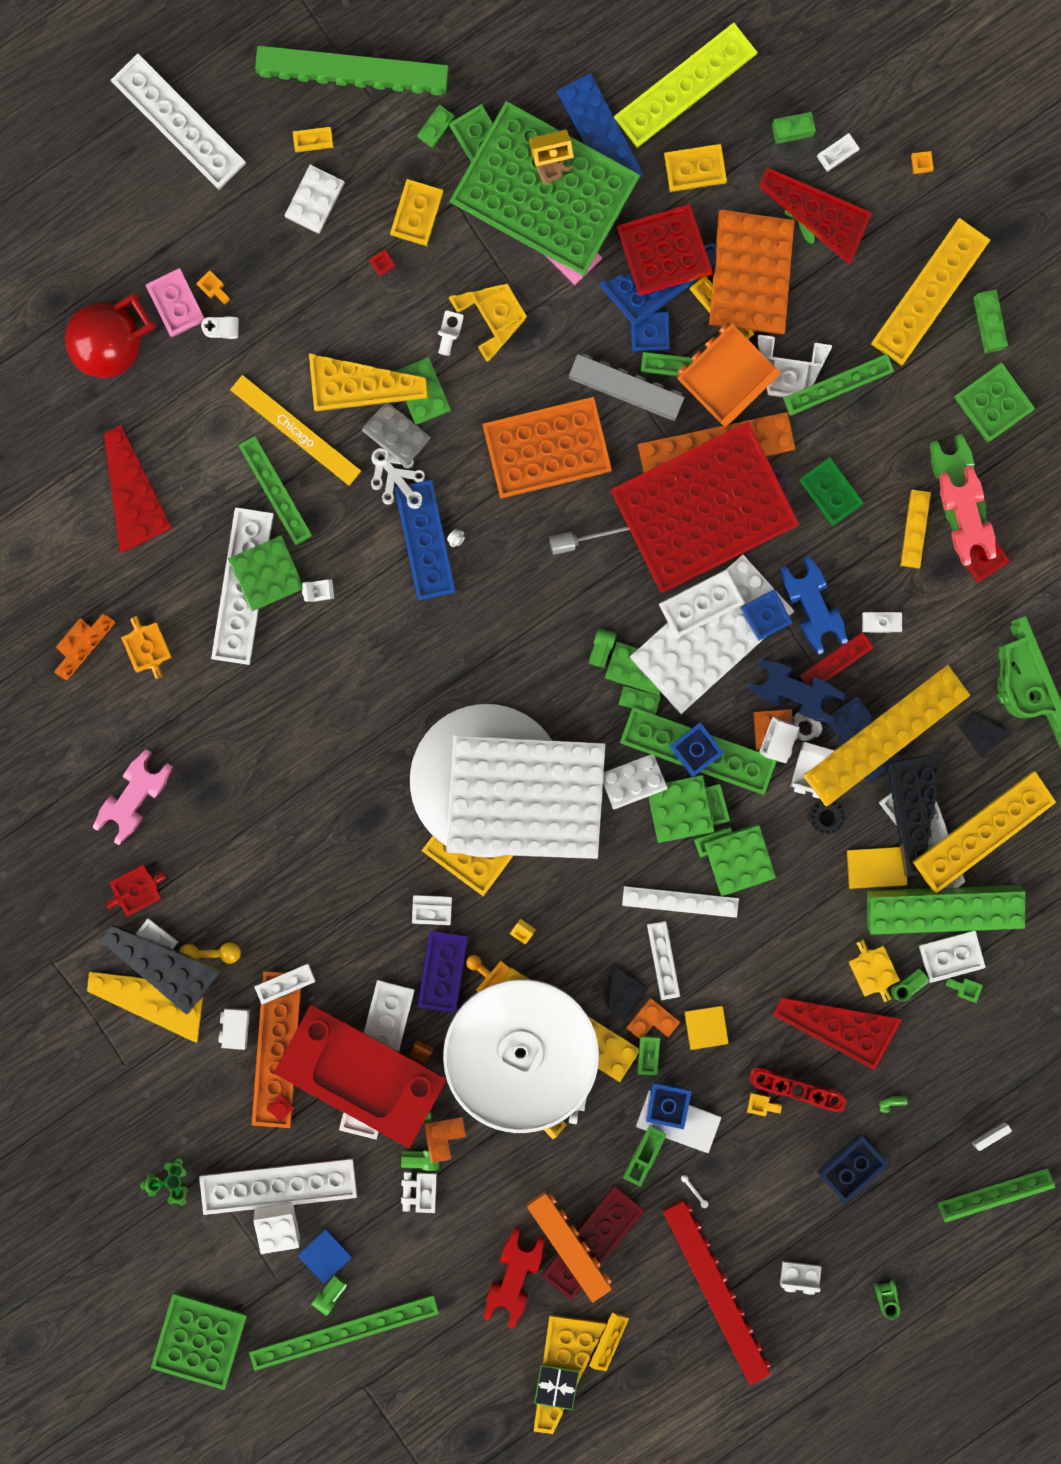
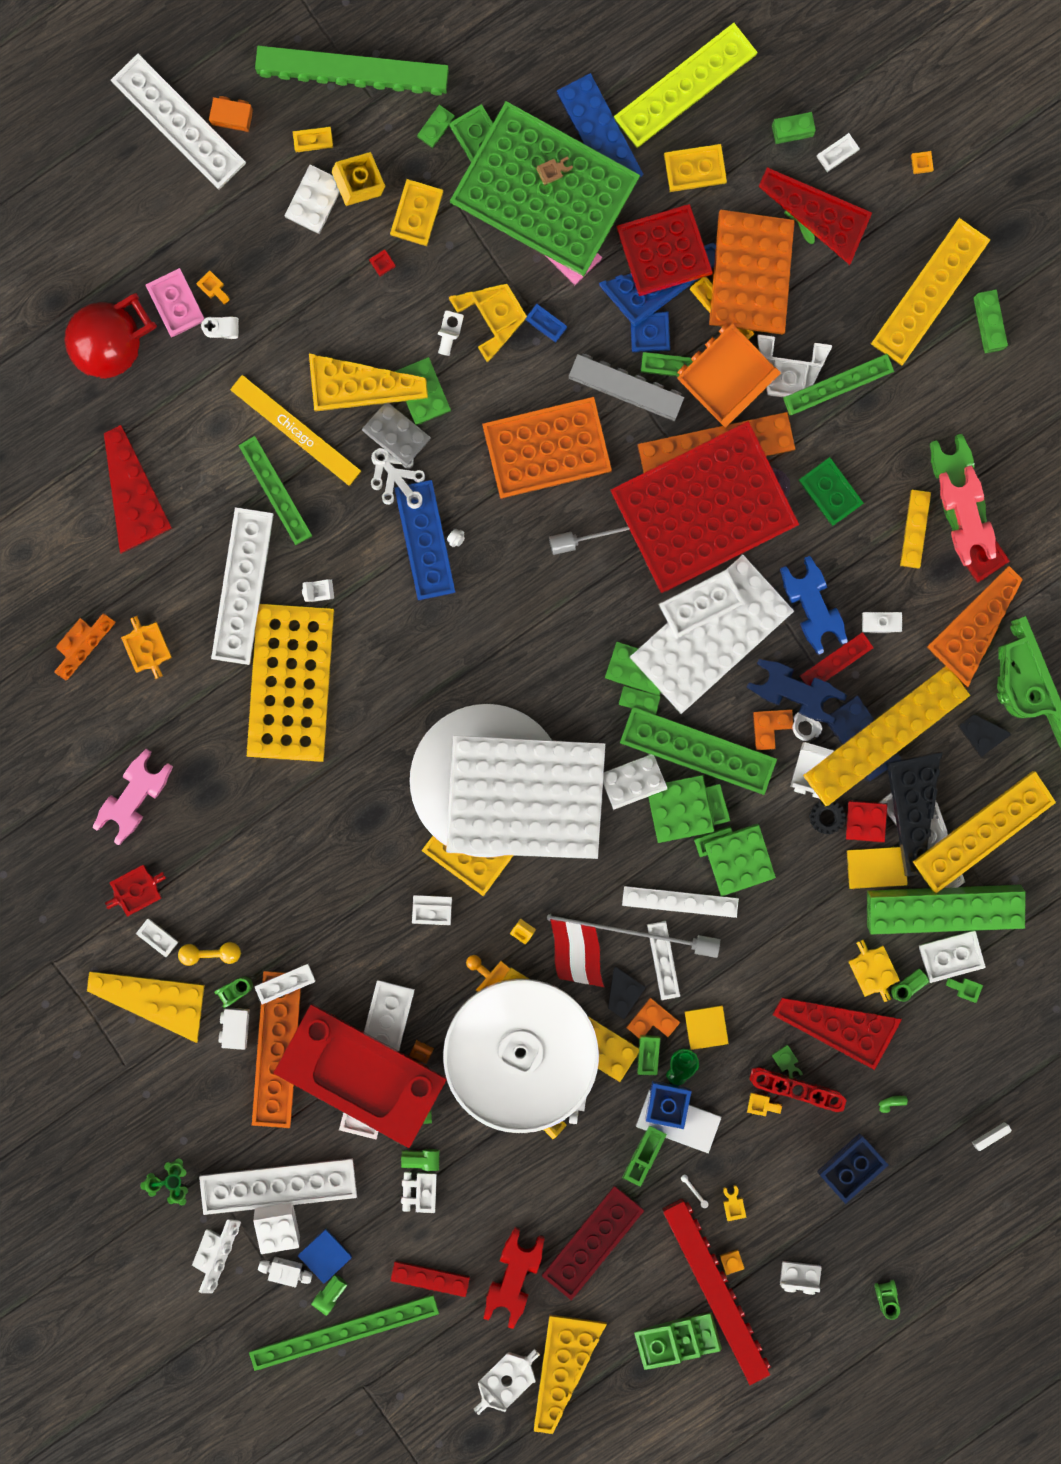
black wing [100,925,223,1015] -> none
bright green plate [151,1293,247,1390] -> none
bright green plate [228,536,303,611] -> none
red plate [267,1094,295,1122] -> none
dark purple plate [418,930,468,1013] -> none
orange plate [424,1117,466,1163] -> none
orange brick [527,1190,612,1303] -> none
yellow brick [529,129,574,166] -> none
black tile [534,1364,579,1410] -> none
bright green piece [589,628,617,668] -> none
yellow plate [589,1312,629,1371] -> none
blue brick [668,723,724,777] -> none
blue tile [740,589,793,641] -> none
white brick [759,717,800,763] -> none
bright green plate [938,1169,1055,1223] -> none
bright green plate [954,363,1035,443] -> none
none -> white bracket [192,1219,241,1293]
none -> orange brick [209,96,253,132]
none -> bright green piece [214,976,253,1008]
none -> yellow piece [247,604,334,762]
none -> white piece [258,1257,313,1287]
none -> yellow brick [332,152,385,206]
none -> red plate [391,1261,470,1297]
none -> white plate [474,1349,540,1415]
none -> blue plate [525,304,567,343]
none -> flag [547,914,721,987]
none -> bright green slope [634,1312,722,1370]
none -> green hair [666,1048,699,1086]
none -> light orange plate [720,1249,744,1275]
none -> yellow plate [723,1185,746,1221]
none -> bright green plate [771,1045,803,1078]
none -> red plate [846,800,888,842]
none -> orange wing [927,566,1023,688]

